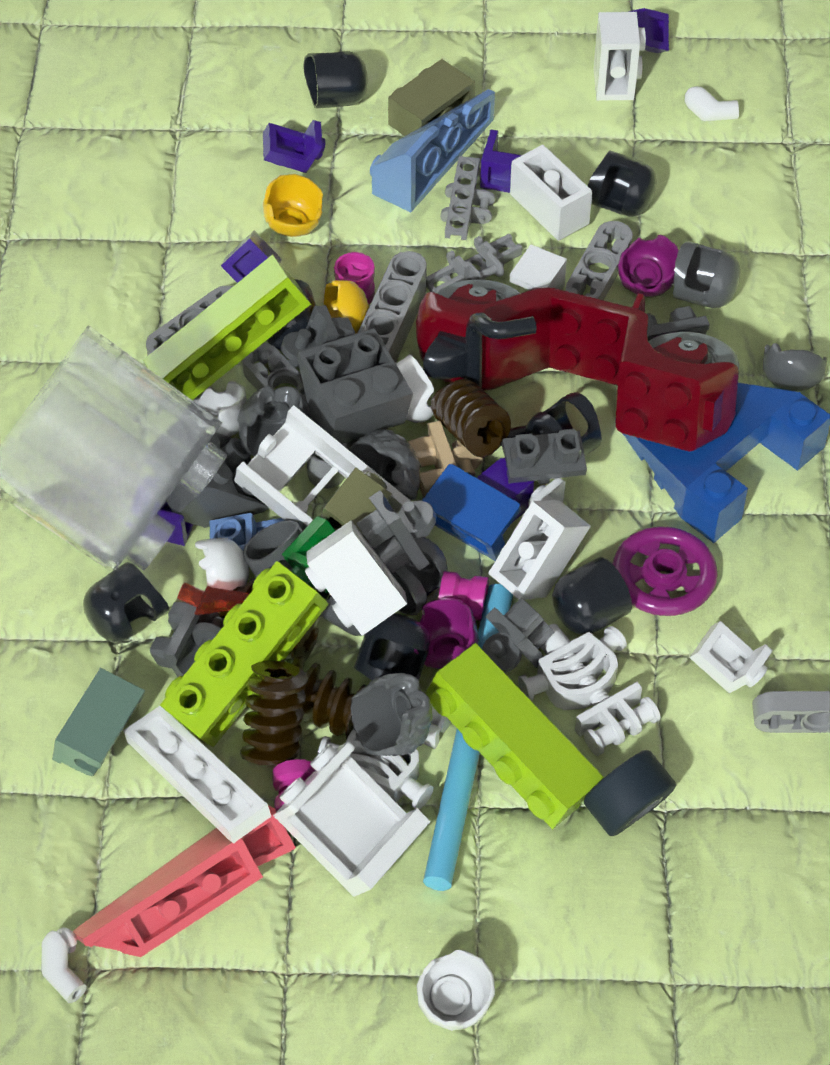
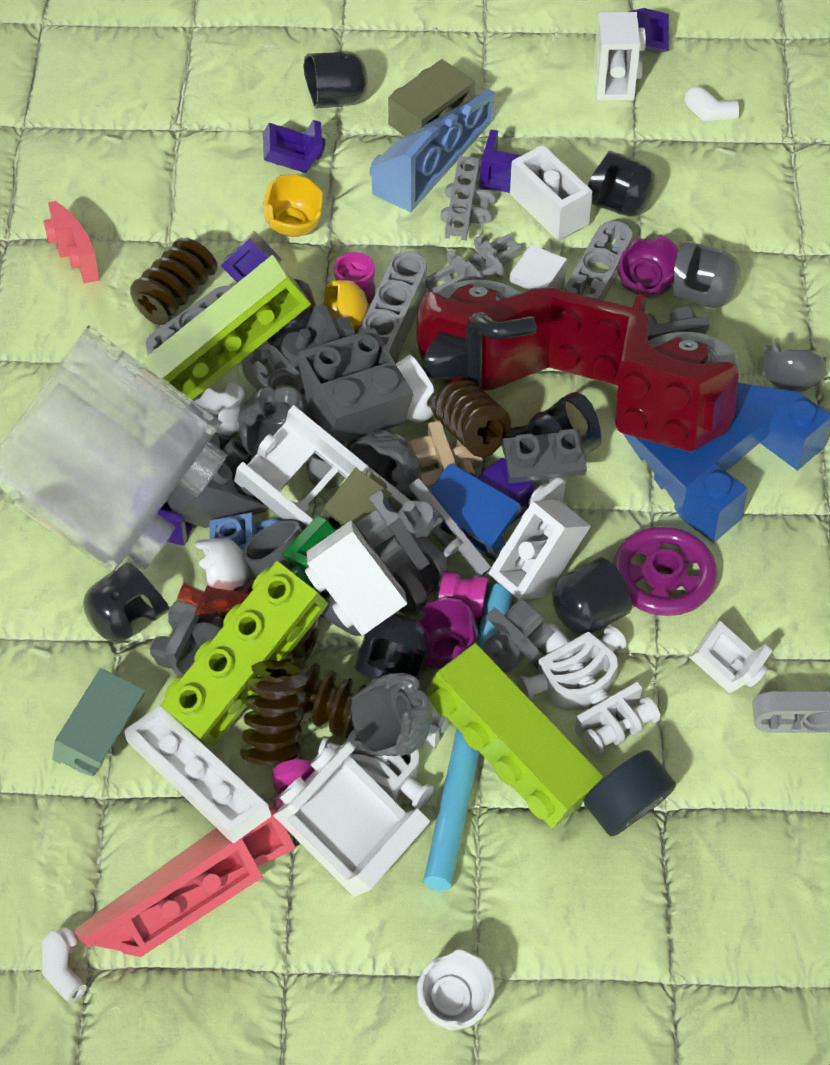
none -> coral slope [43,201,99,283]
none -> dark brown piece [130,238,218,325]
none -> light grey piece [409,478,491,577]

